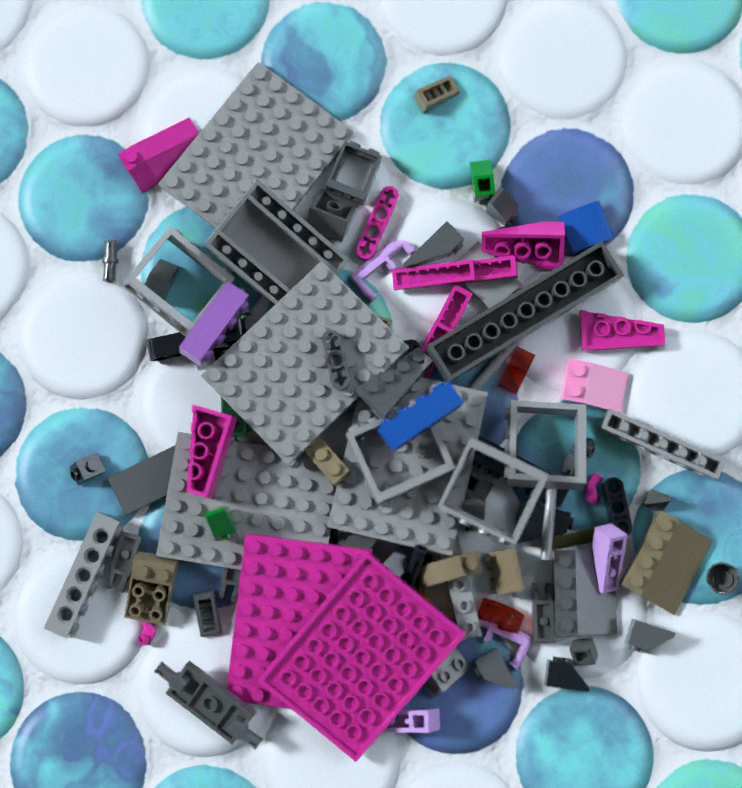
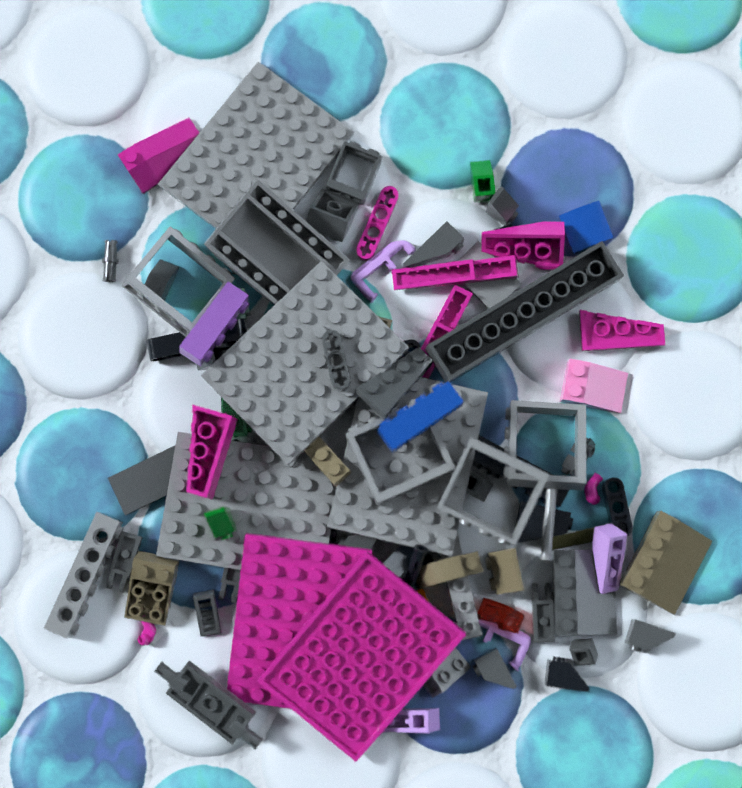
bracket [70,453,106,485] -> none
dark tan slope [414,76,460,113] -> none
dark grey slope [461,500,486,532] -> none
light grey piece [468,338,524,390] -> none
clear red slope [498,346,535,395] -> none
light grey brick [598,409,726,481] -> none
dark grey slope [642,490,671,511] -> none
dark grey hair [706,562,740,595] -> none

